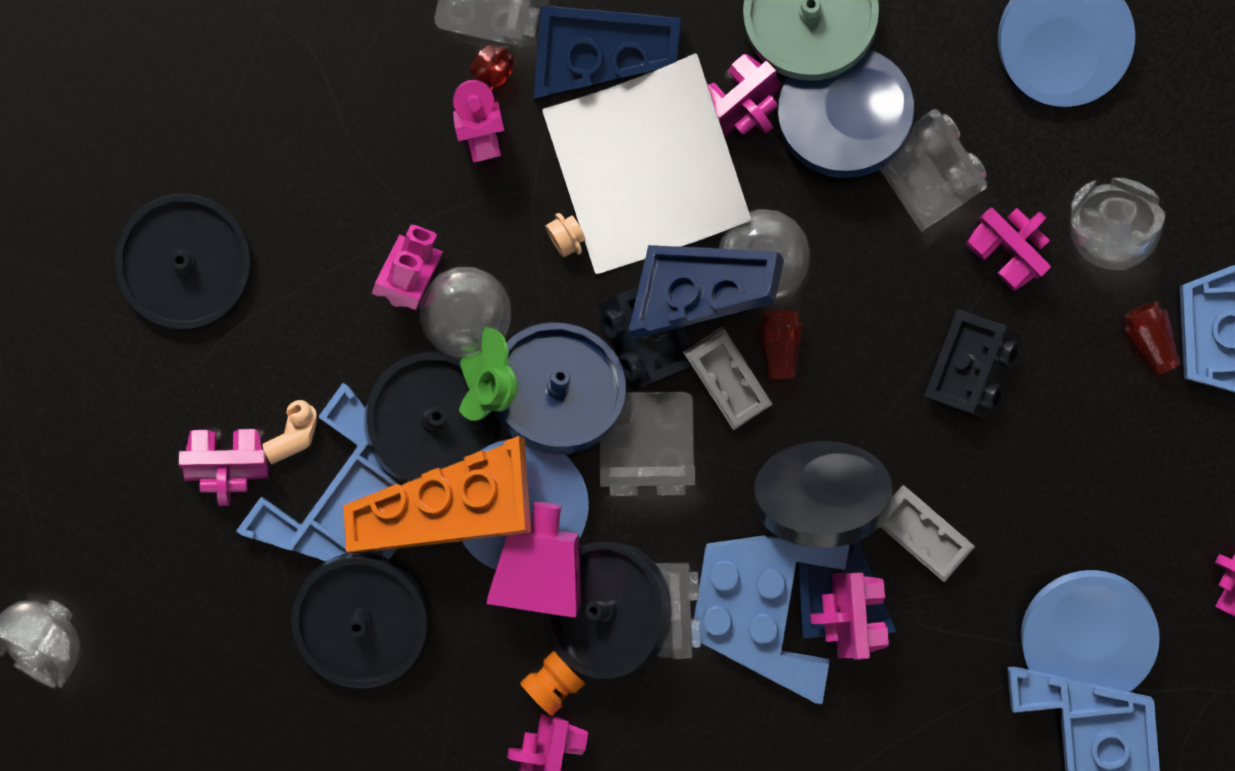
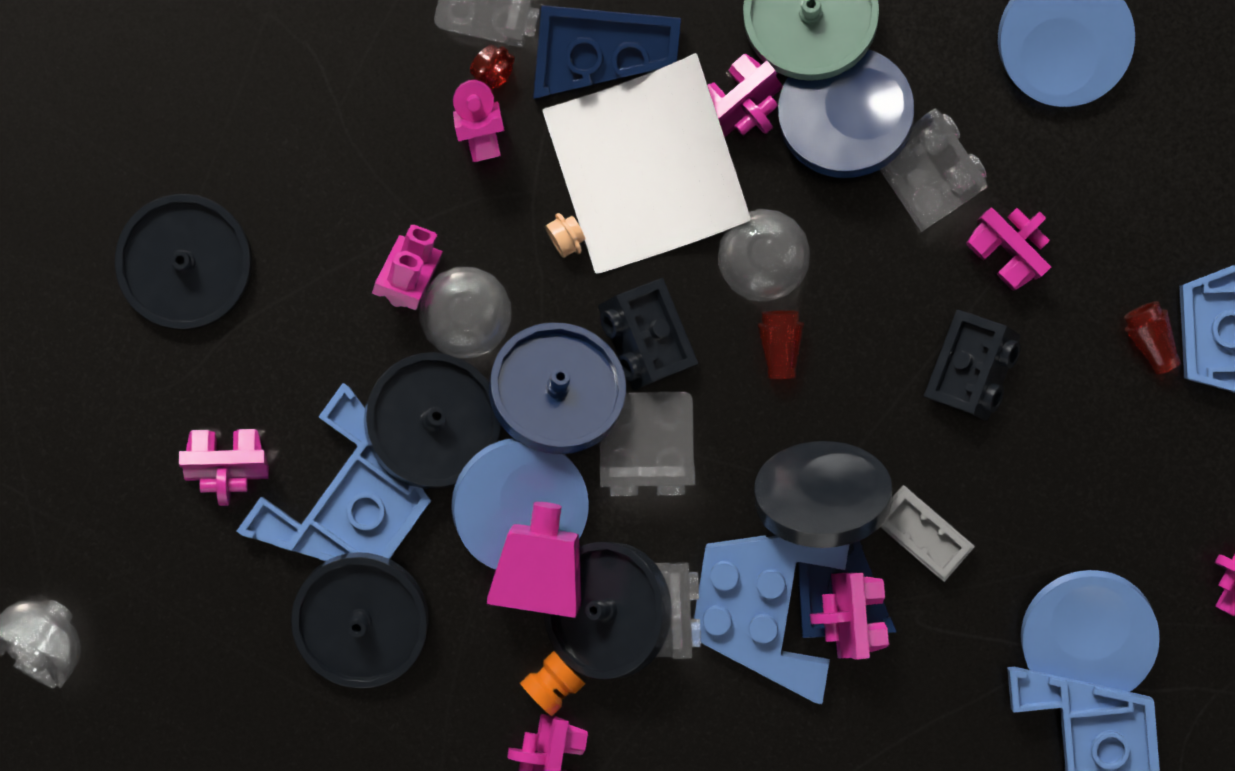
light nougat arm [262,400,318,464] -> none
orange wing [343,436,531,554] -> none
bright green plate [459,327,518,421] -> none
dark blue wing [629,245,784,339] -> none
light grey plate [683,326,773,430] -> none
clear cylinder [1069,178,1165,270] -> none

